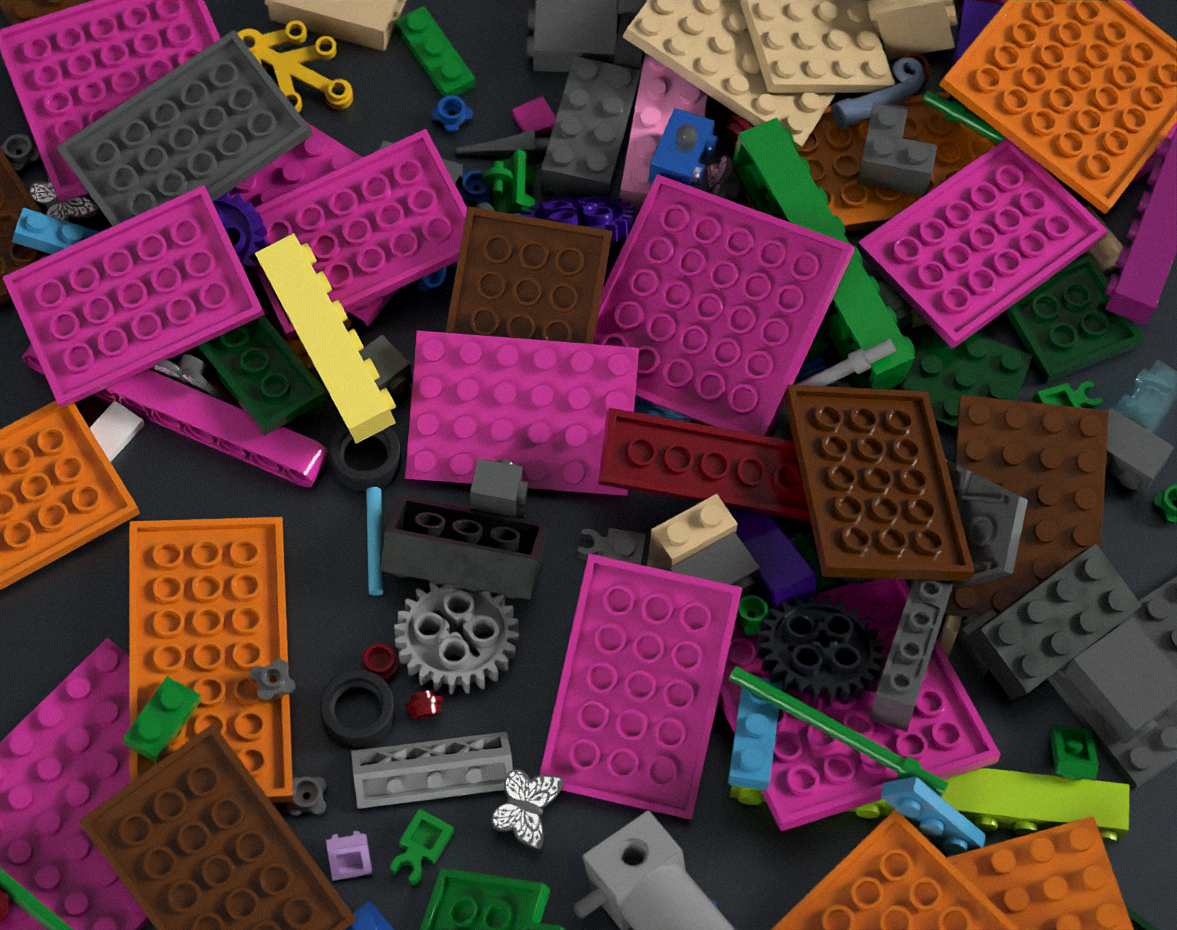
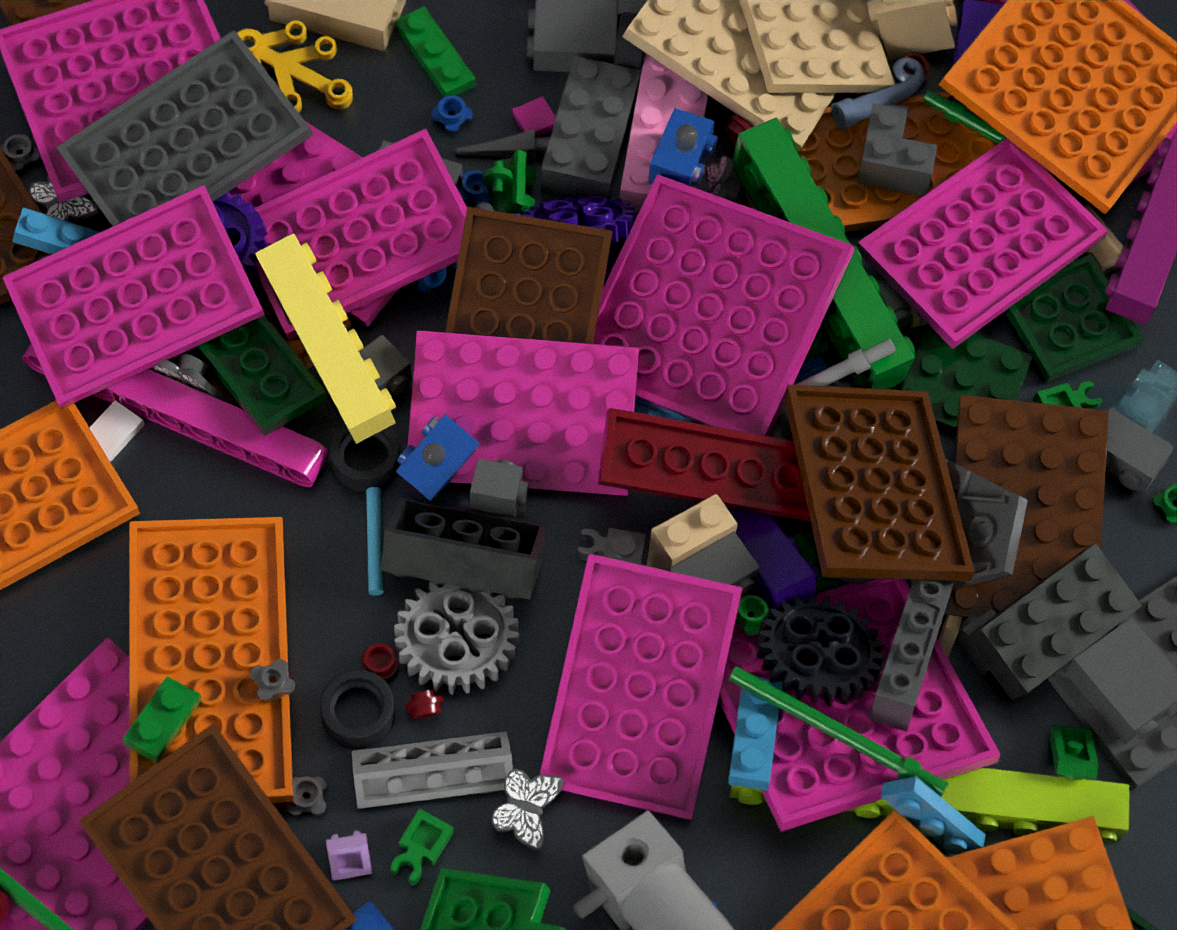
none -> blue piece [396,414,481,501]

